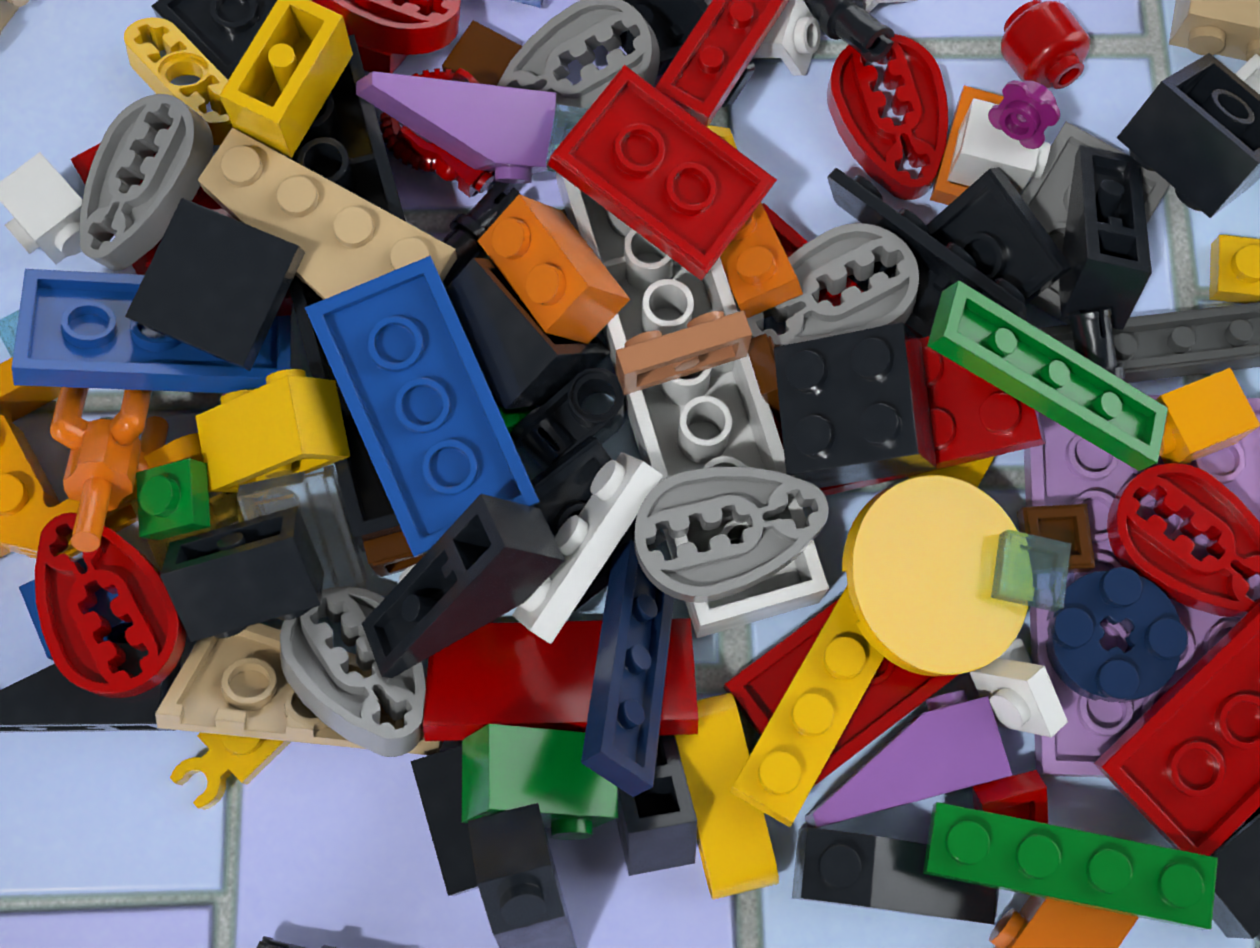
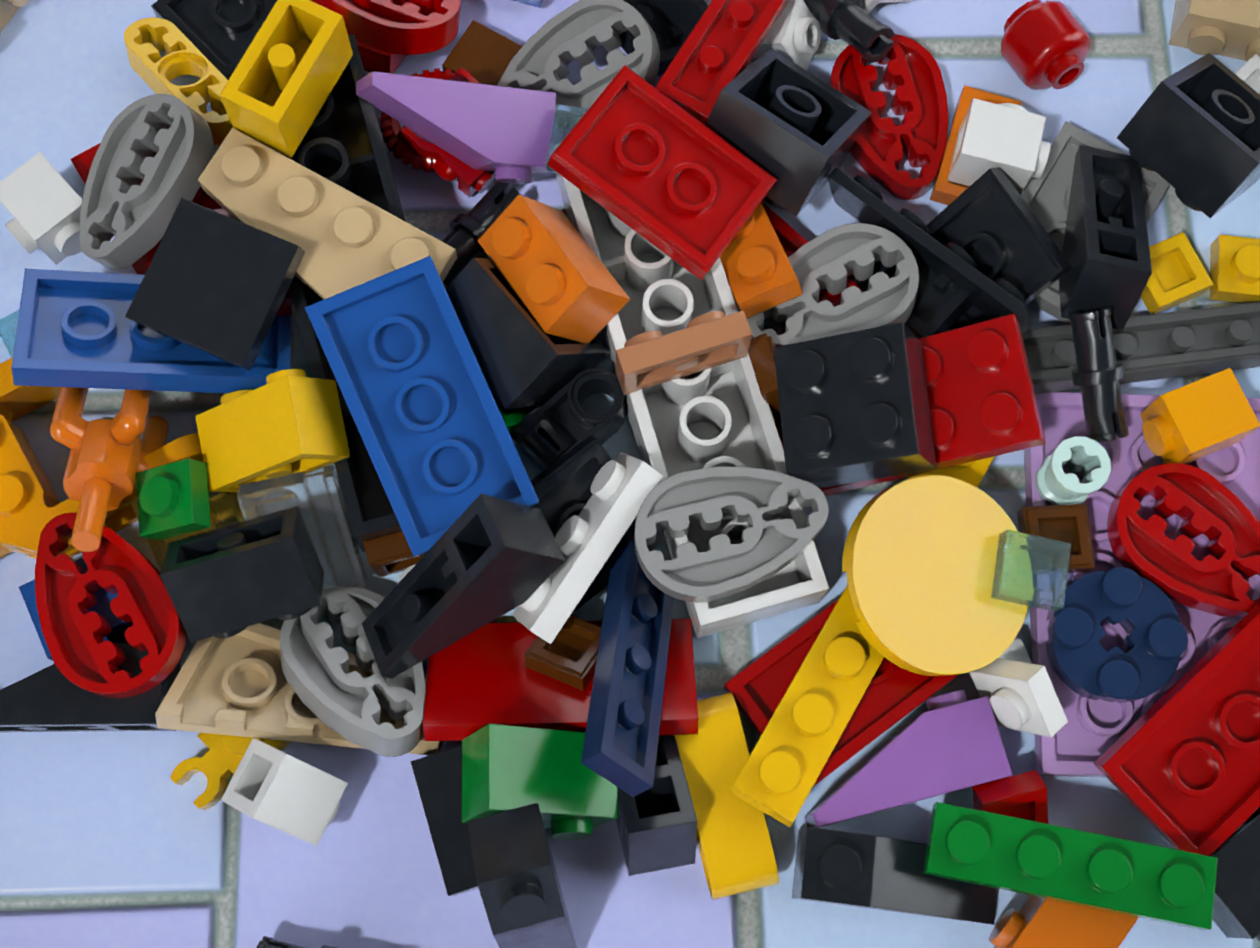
green plate [927,280,1168,471] -> none
magenta plate [988,80,1061,149] -> none
none -> white brick [221,738,348,846]
none -> reddish brown tile [524,615,601,691]
none -> black brick [705,48,872,216]
none -> light aqua bush [1035,436,1111,505]
none -> yellow plate [1141,232,1213,315]

